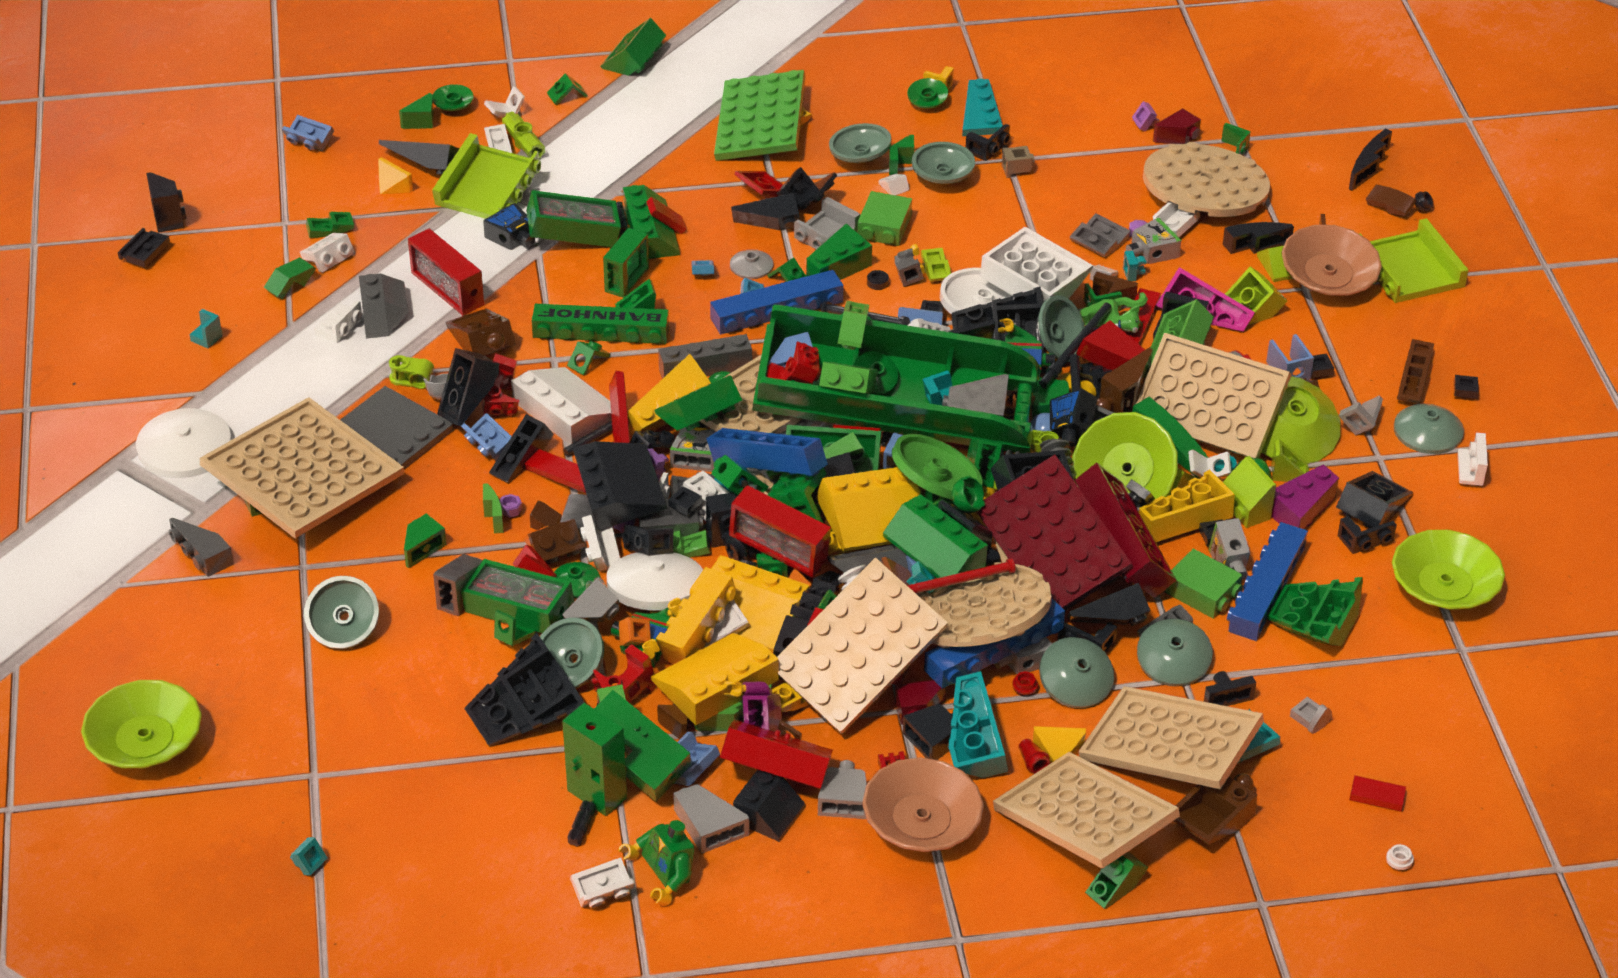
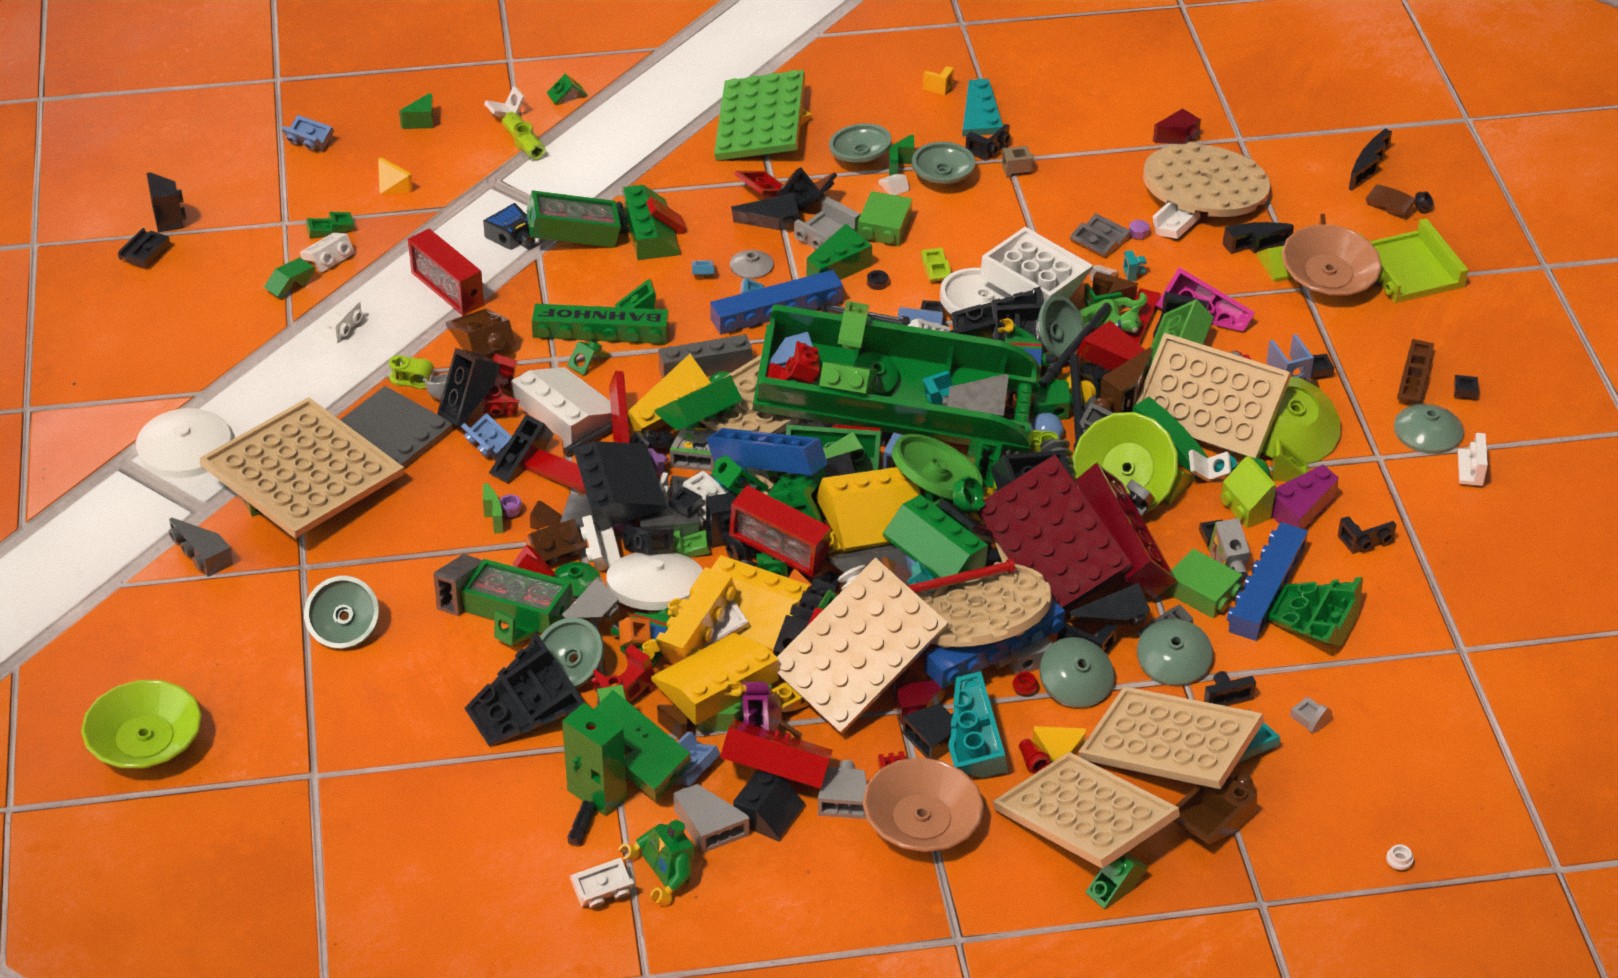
teal panel [189,309,222,349] -> none
teal tile [290,837,328,875] -> none
dark grey wedge [359,273,408,339] -> none
black wedge [379,140,460,176] -> none
green slope [404,513,446,568] -> none
lime panel [432,133,541,219] -> none
green dish [433,84,474,111] -> none
white plate [484,124,512,153] -> none
green slope [600,17,666,76] -> none
green window [603,228,649,298] -> none
green bracket [767,257,807,282] -> none
dark grey piece [894,244,925,287] -> none
green dish [907,78,948,108] -> none
black torso [1049,388,1098,447] -> none
light grey torso [1126,218,1182,264] -> none
medium lavender tile [1132,101,1160,131] -> none
yellow wedge [1139,469,1235,542] -> none
green bracket [1221,123,1251,155] -> none
lime slope [1225,266,1287,325] -> none
black slope [1336,471,1413,528] -> none
light grey bracket [1339,396,1383,435] -> none
red tile [1349,775,1406,811] -> none
lime dish [1392,529,1505,609] -> none

